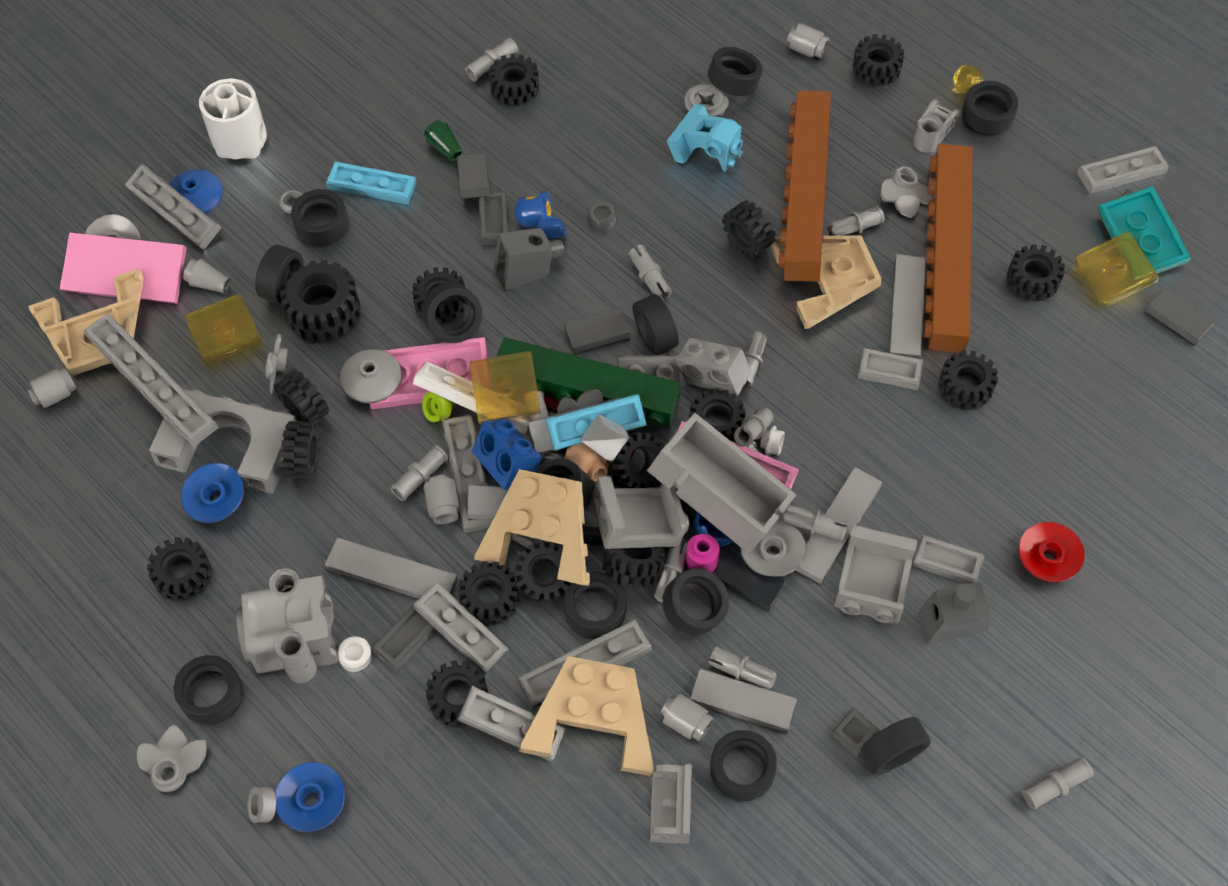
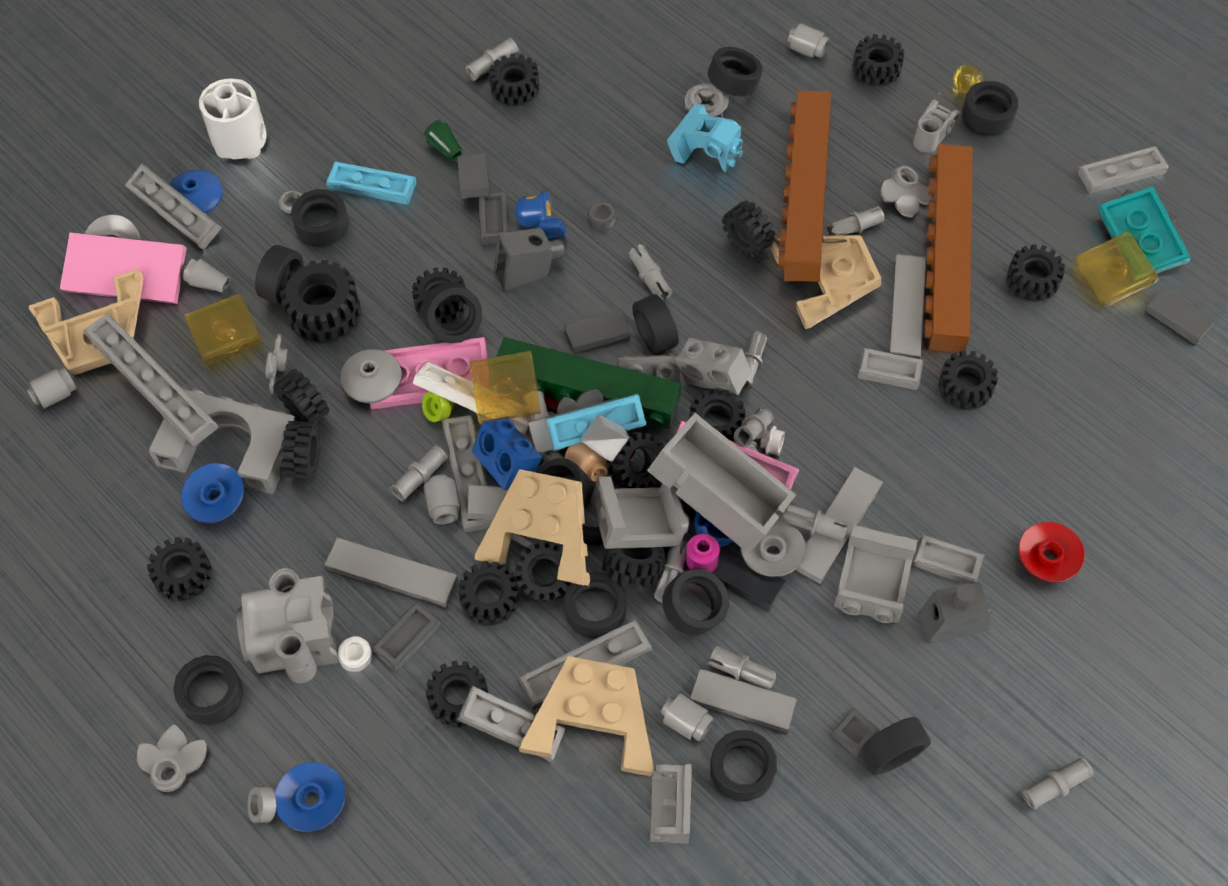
light grey tile [413,582,509,675] -> none

